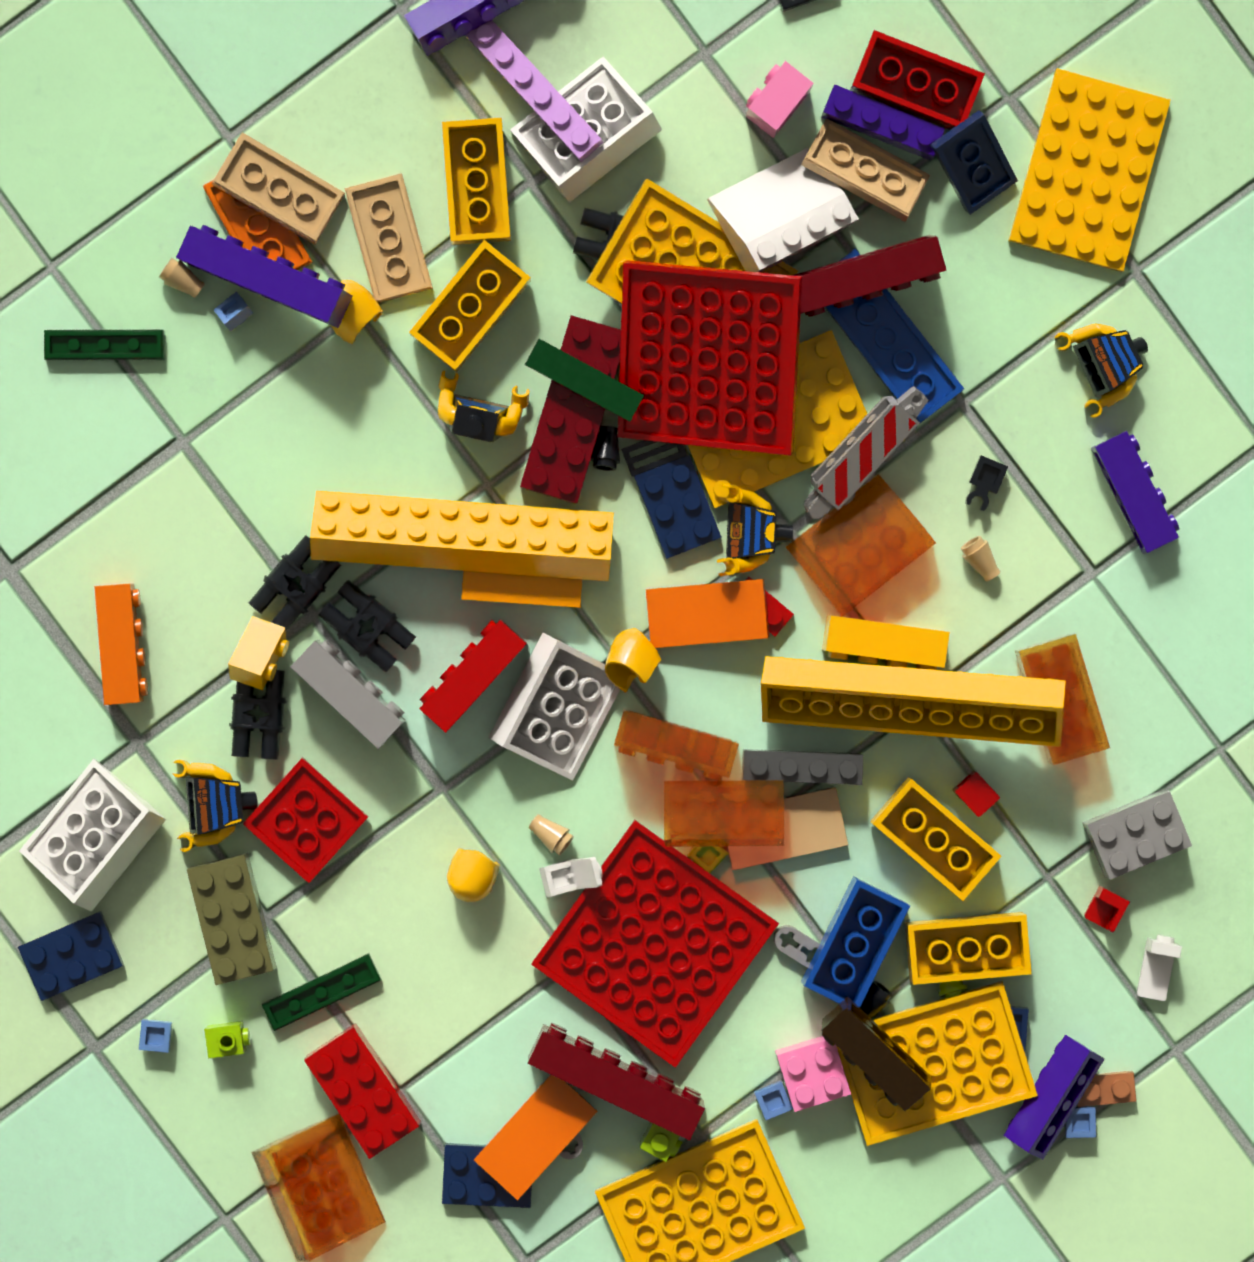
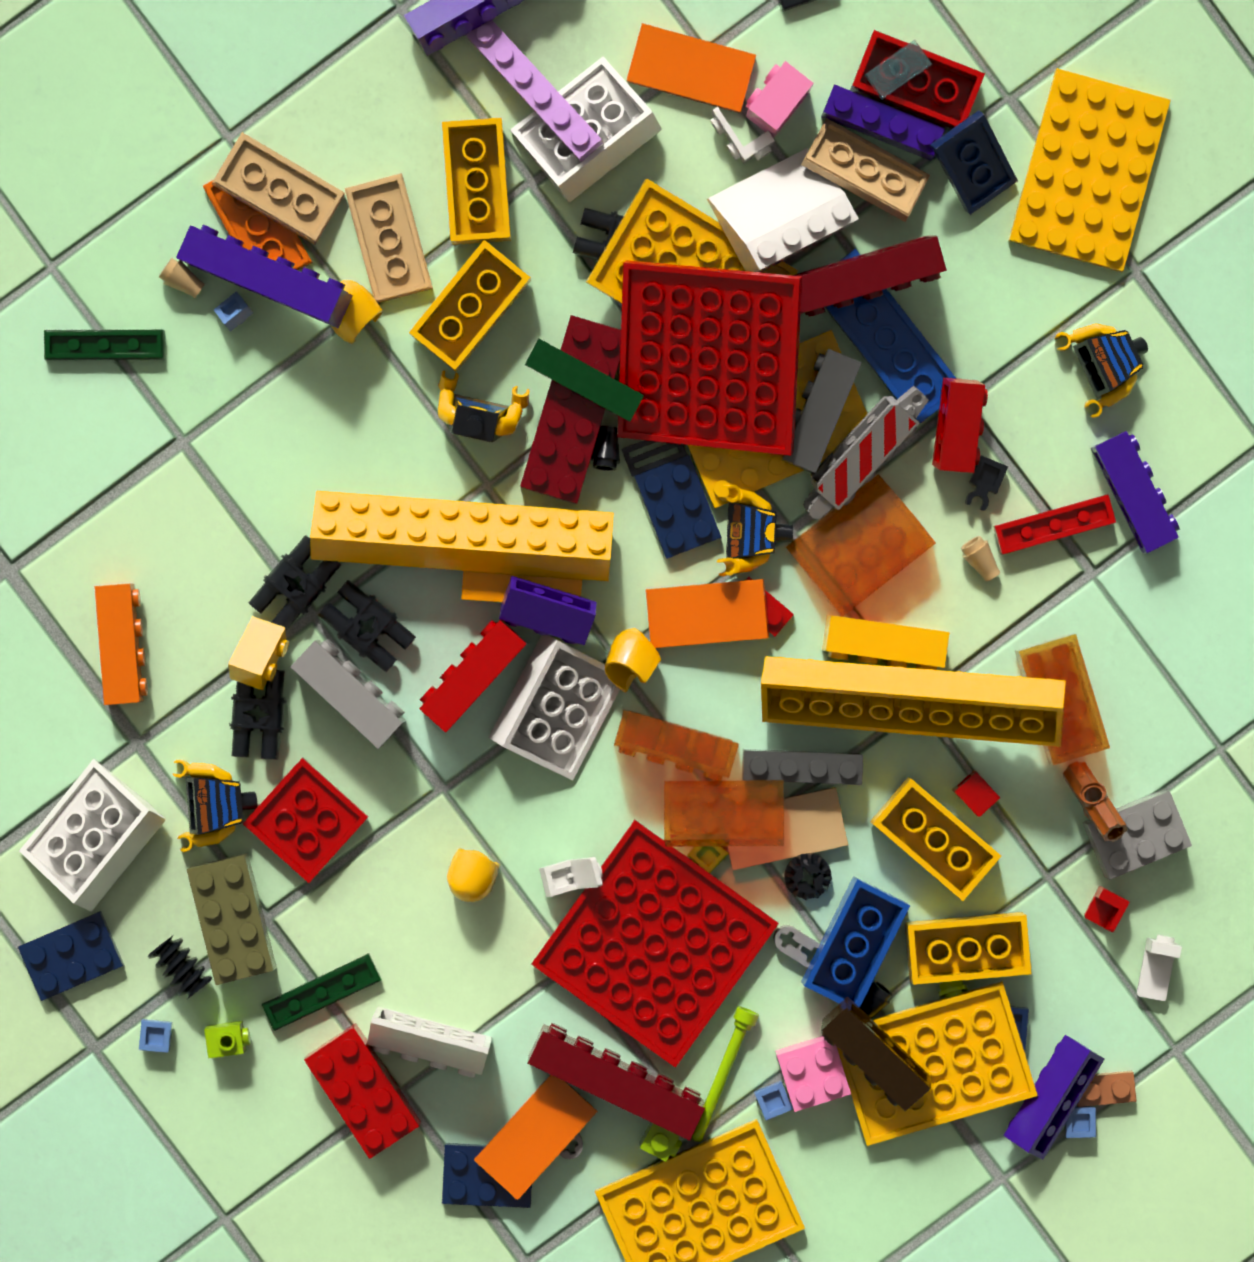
clear orange slope [251,1114,386,1261] -> none
tan cone [528,814,574,855] -> none
none -> black piece [148,935,212,999]
none -> white slope [367,1006,492,1078]
none -> dark purple brick [499,576,597,645]
none -> orange tile [626,23,756,113]
none -> lime piece [692,1006,759,1142]
none -> white bracket [710,107,775,164]
none -> dark grey brick [781,349,862,474]
none -> black gear [784,853,832,901]
none -> clear light blue plate [865,40,932,100]
none -> red brick [932,378,988,473]
none -> red plate [993,494,1116,555]
none -> dark orange piece [1063,761,1127,842]

